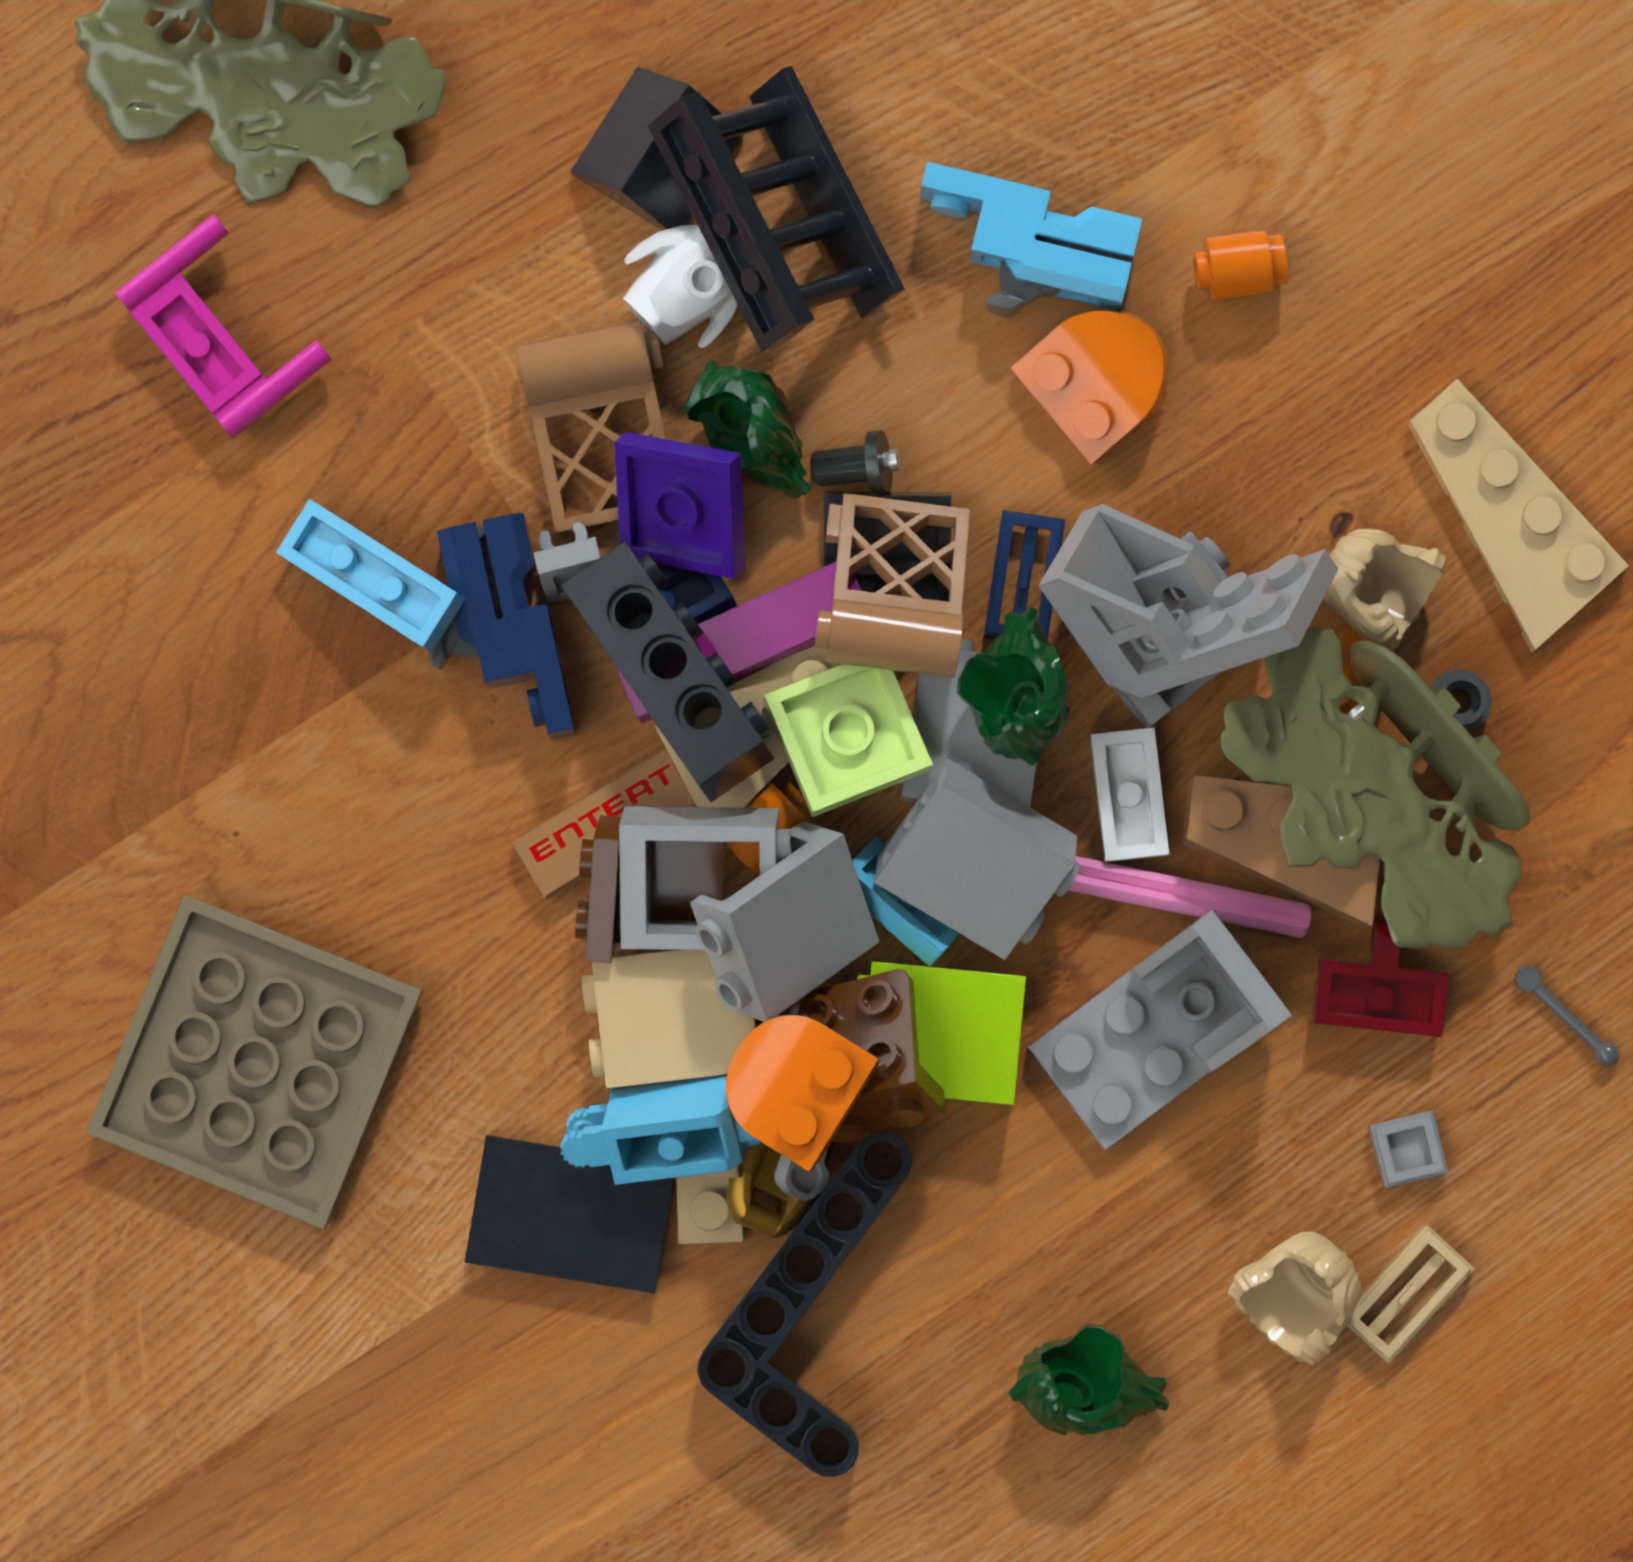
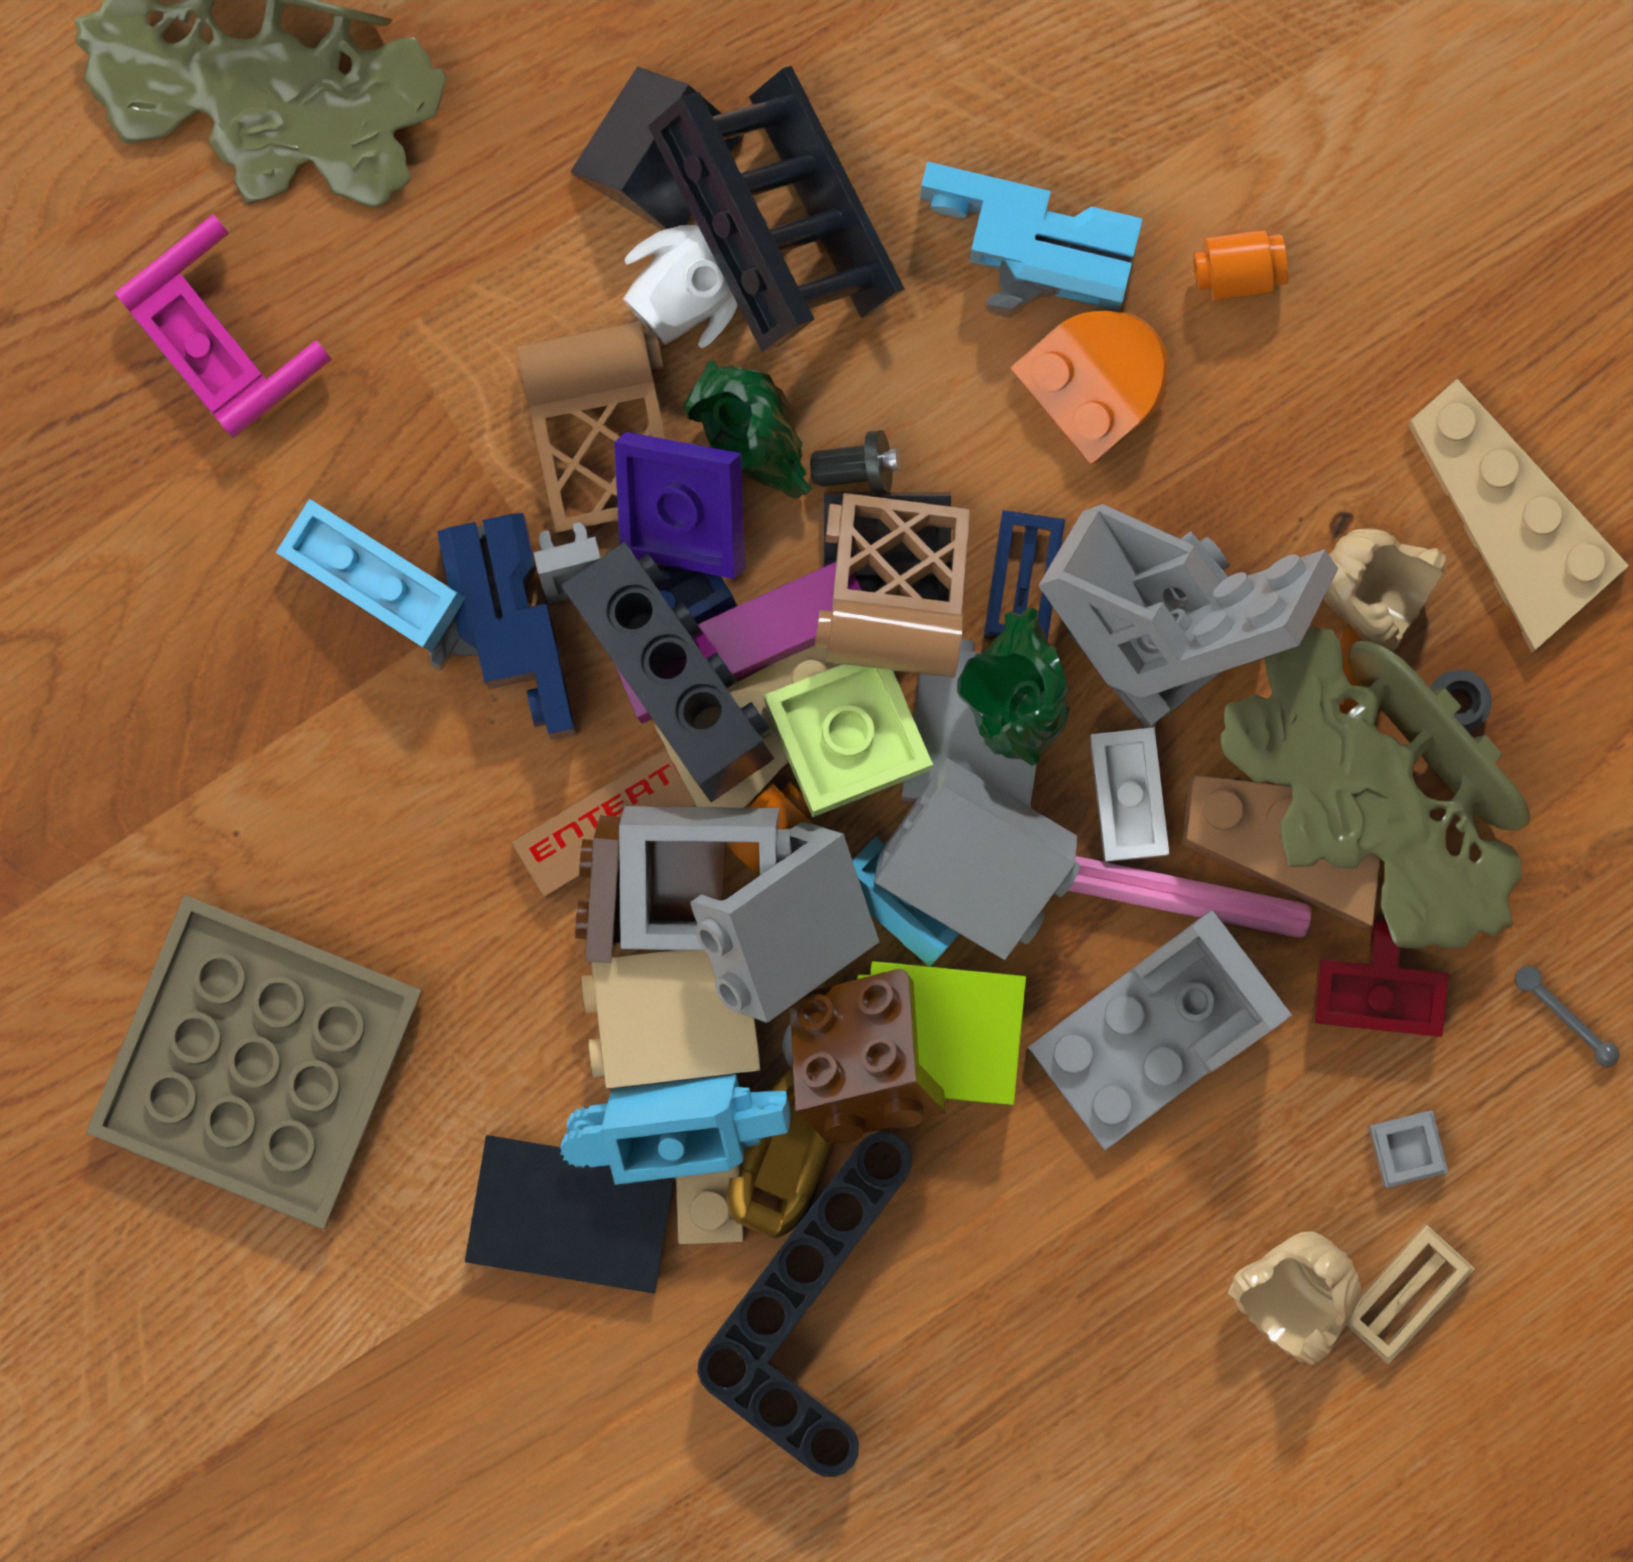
orange slope [726,1015,881,1172] -> none
light grey piece [775,1149,829,1201] -> none
dark green hair [1009,1324,1169,1436] -> none

